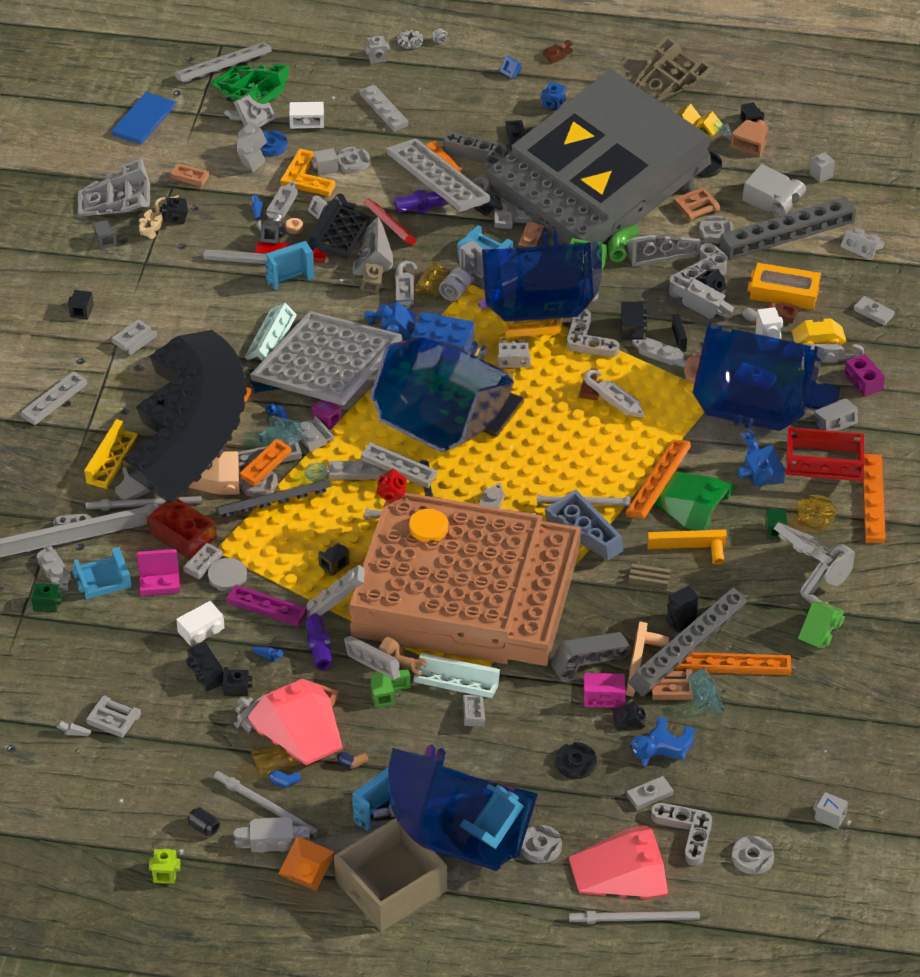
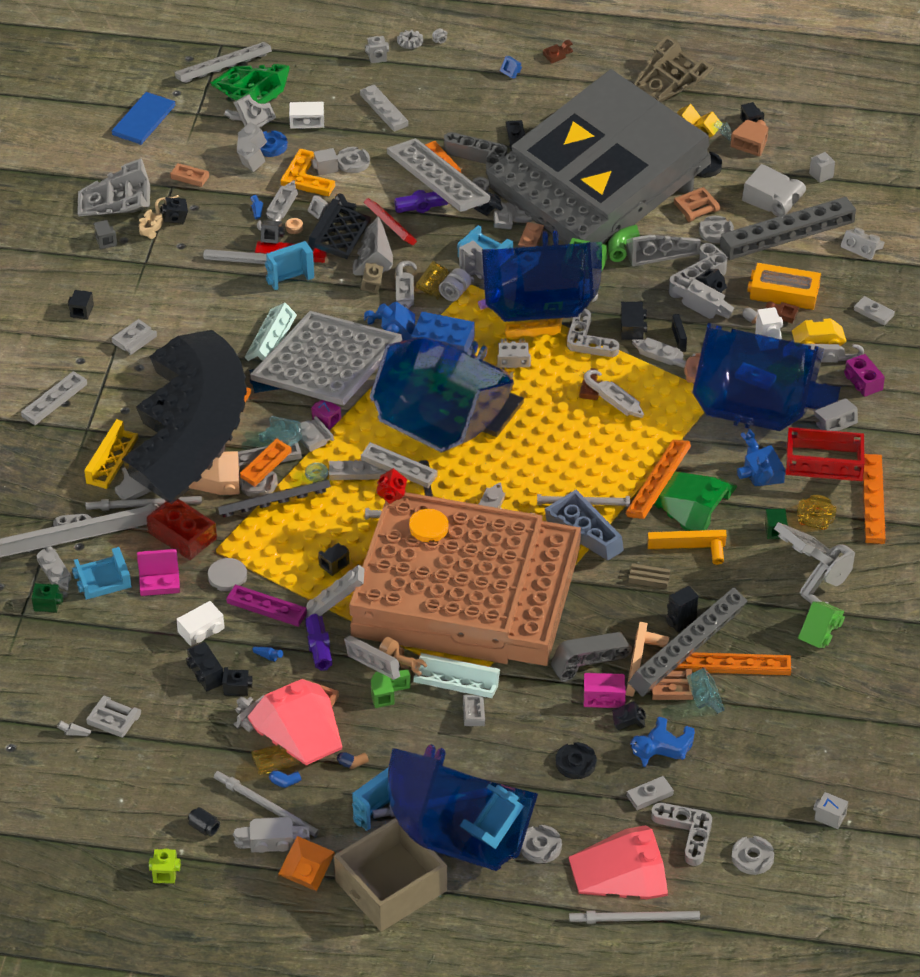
light grey plate [183,543,223,579] -> none
blue arm [266,404,289,426] -> none
blue brick [541,82,566,110] -> none

